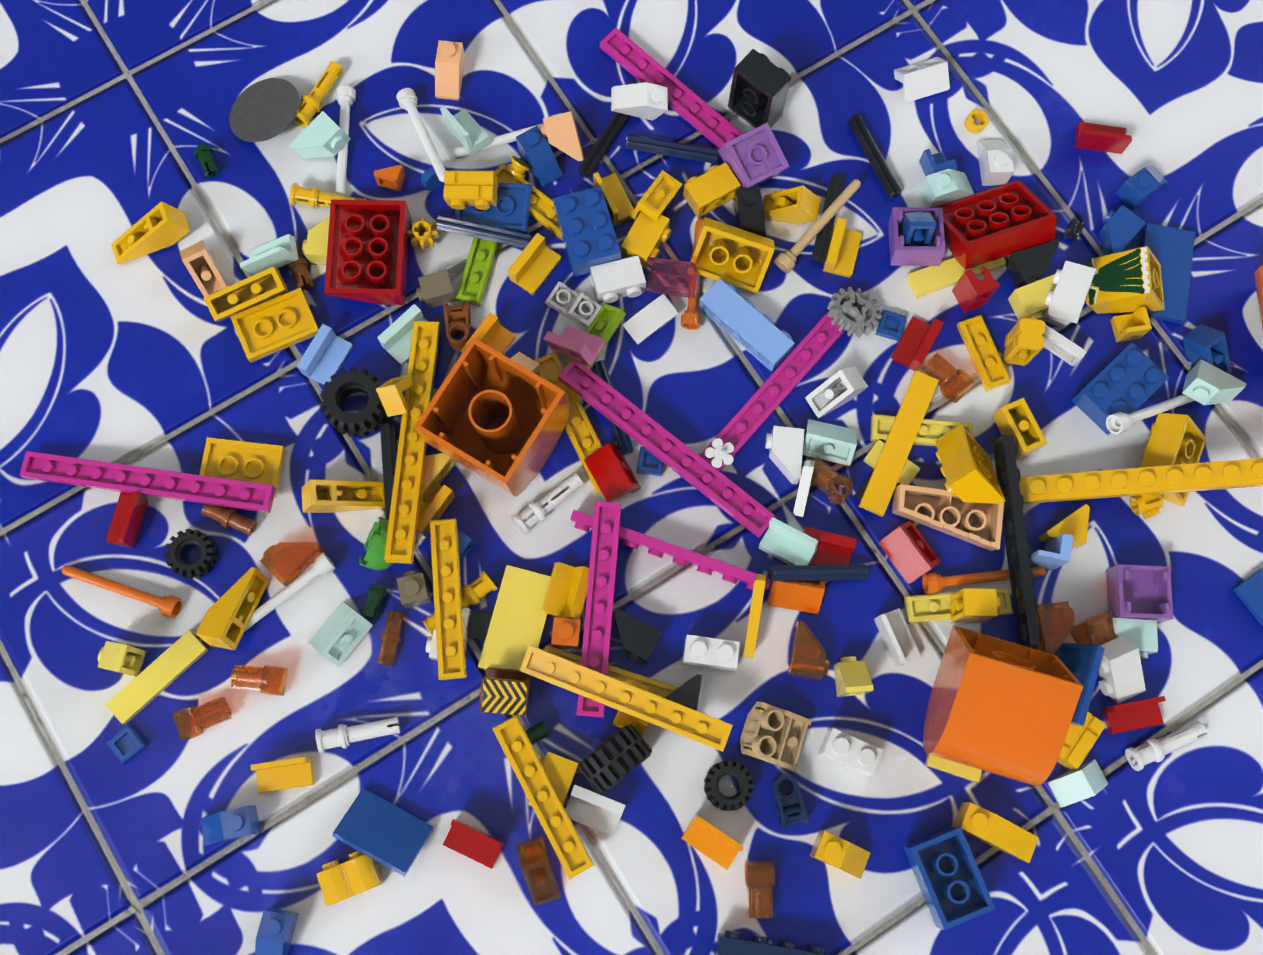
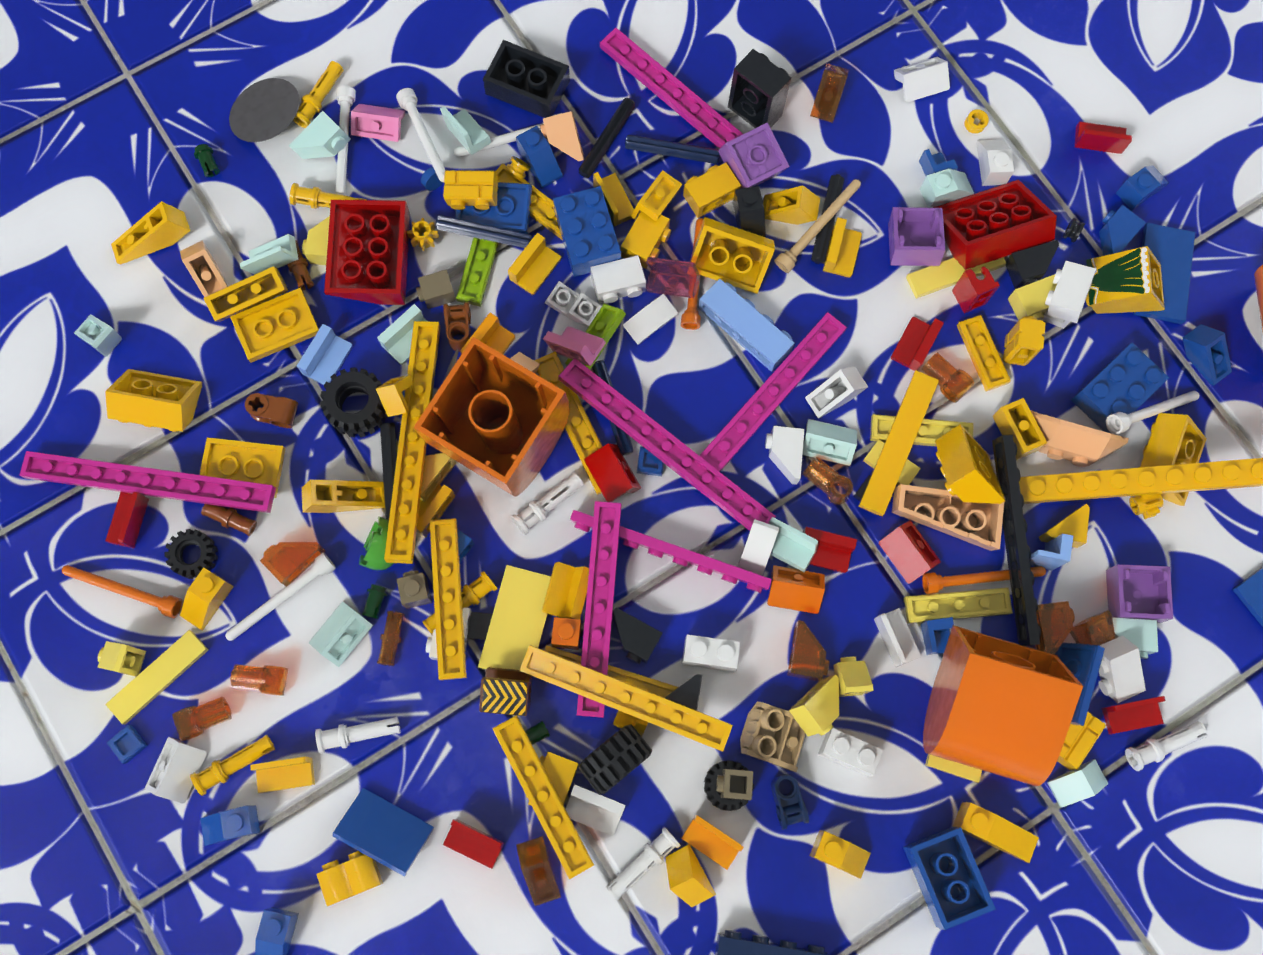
yellow slope [195,567,270,650] -> none
orange slope [373,165,406,191] -> none
light nougat slope [435,40,466,100] -> none
white slope [611,82,668,121] -> none
white plant [705,438,734,468] -> none
yellow tile [744,574,766,659] -> none
clear orange piece [744,860,775,918] -> none
dark blue axle [769,564,869,581] -> none
white tile [793,460,815,517] -> none
light grey gear [827,287,882,338] -> none
black axle [848,114,902,199] -> none
blue tile [875,310,907,342] -> none
blue slope [900,211,936,246] -> none
yellow brick [950,588,1001,623] -> none
white tile [1043,324,1087,366] -> none
yellow panel [1110,306,1152,343] -> none
light aqua slope [1182,359,1246,405] -> none
none -> light aqua slope [74,314,122,357]
none -> yellow slope [105,369,202,432]
none -> white panel [144,737,207,803]
none -> yellow slope [180,567,234,631]
none -> yellow pin [190,734,275,796]
none -> dark orange piece [245,393,299,428]
none -> bright pink panel [351,104,405,142]
none -> black brick [483,40,570,118]
none -> white pin [606,827,681,900]
none -> yellow slope [665,844,716,907]
none -> dark tan brick [716,769,753,800]
none -> white slope [738,519,779,576]
none -> light yellow slope [789,674,839,737]
none -> clear orange slope [810,63,849,123]
none -> blue panel [920,617,954,655]
none -> light nougat wedge [1030,410,1129,467]

